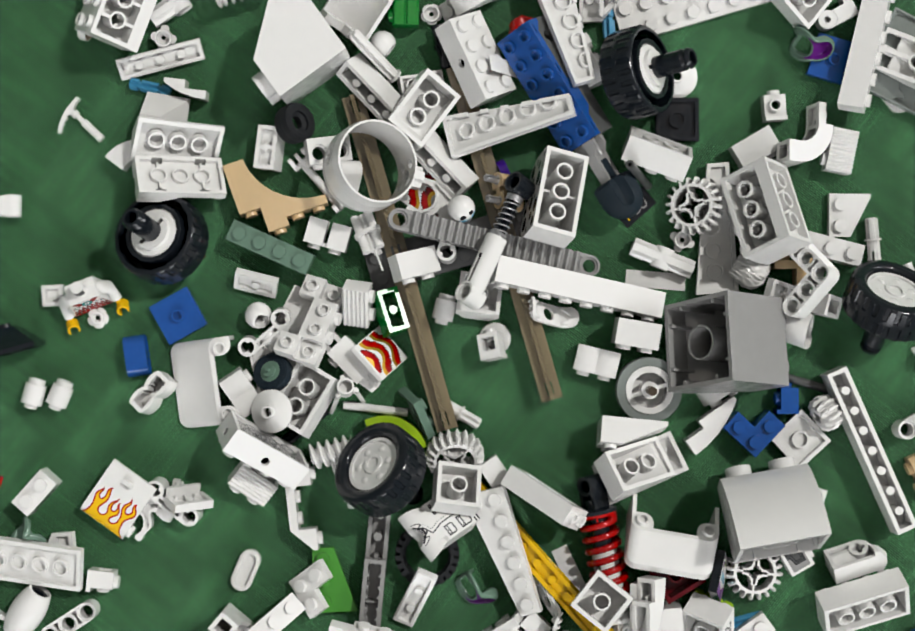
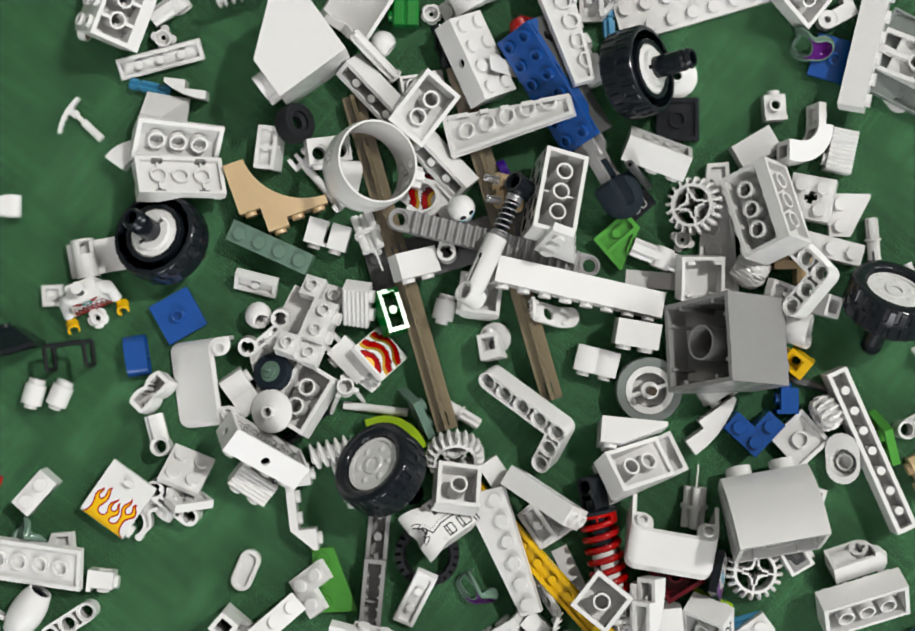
none -> black piece [42,339,96,373]
none -> white piece [66,236,126,280]
none -> white piece [144,412,174,456]
none -> white plate [157,443,215,498]
none -> white beam [478,365,575,473]
none -> white slope [517,504,573,550]
none -> white wing [534,222,577,264]
none -> bright green wing [592,217,640,271]
none -> white container [674,255,726,301]
none -> white piece [680,464,708,530]
none -> yellow brick [787,345,816,380]
none -> white hinge [792,172,838,226]
none -> white piece [825,433,860,484]
none -> bright green wing [867,409,901,466]

